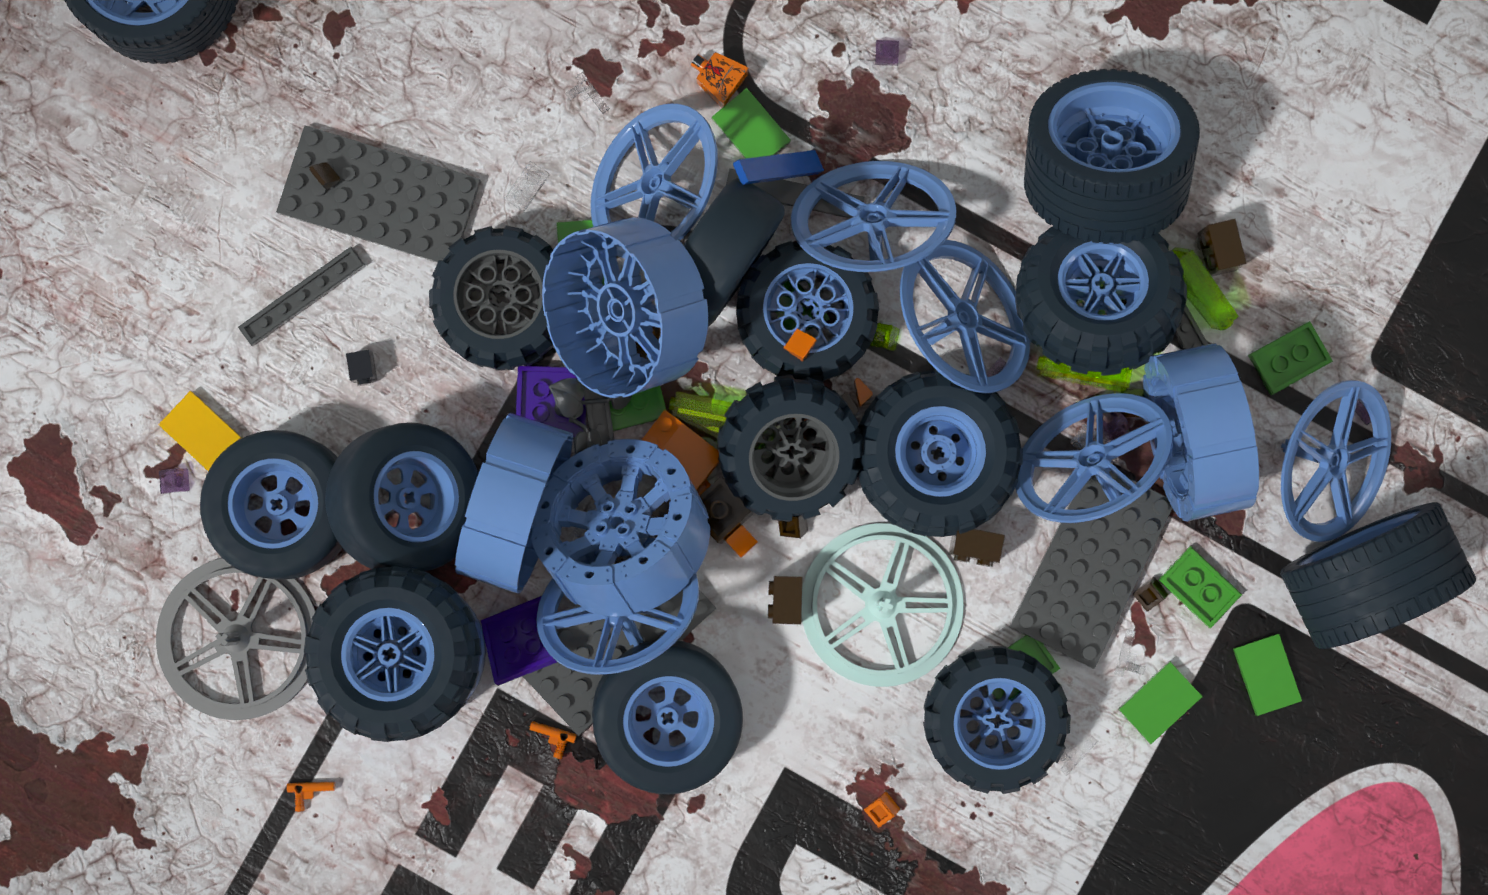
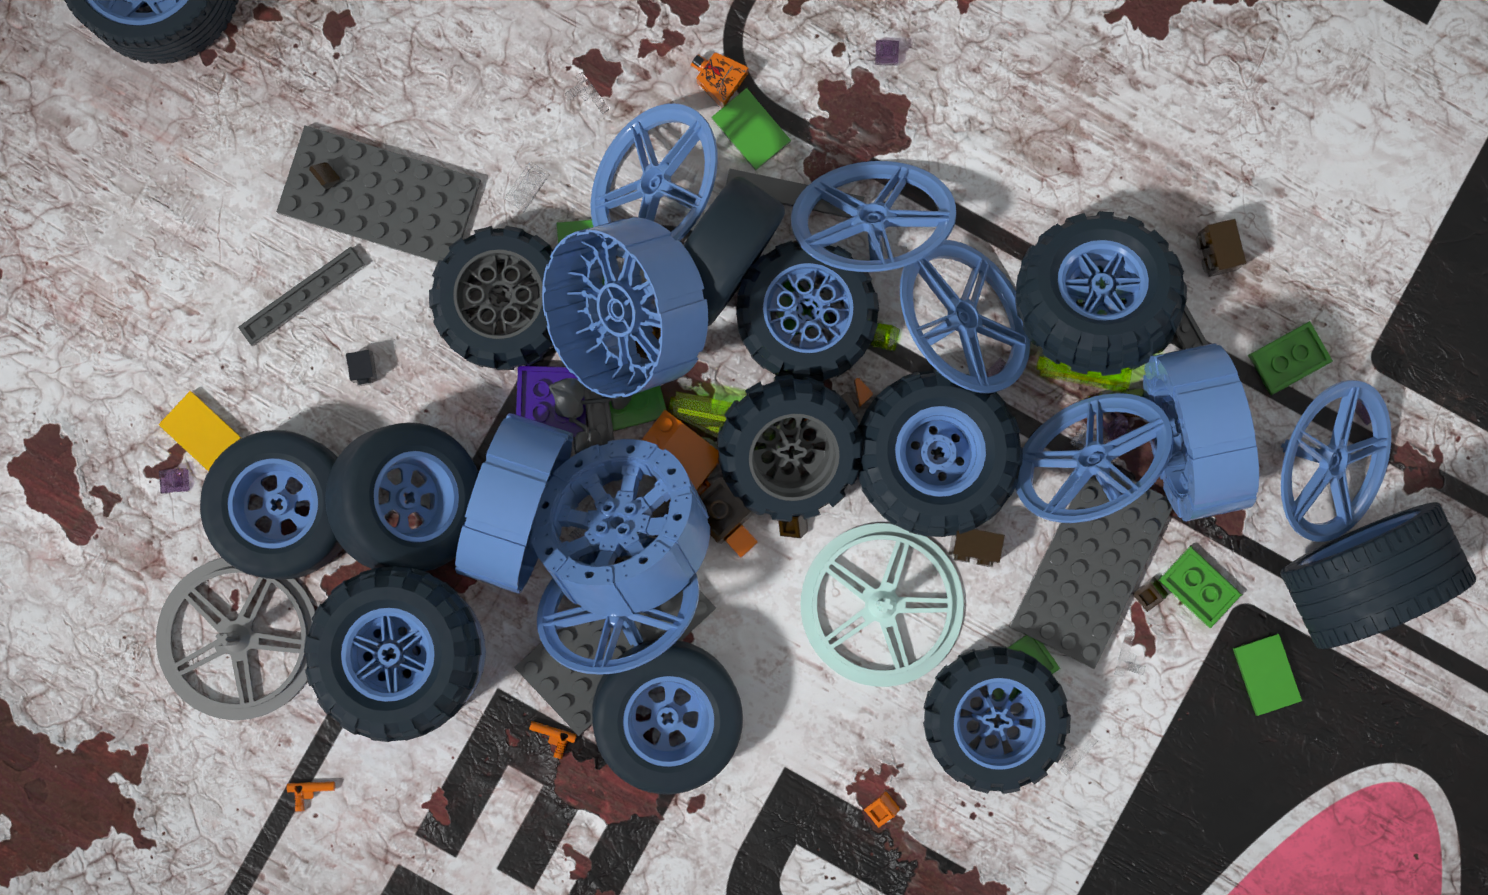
dark purple plate [480,596,557,686] -> none
blue tile [733,150,824,185] -> none
dark brown brick [768,576,803,625] -> none
orange slope [783,329,817,361] -> none
black wheel [1024,69,1200,244] -> none
bright green tile [1118,662,1202,744] -> none
clear neon green slope [1171,247,1239,331] -> none

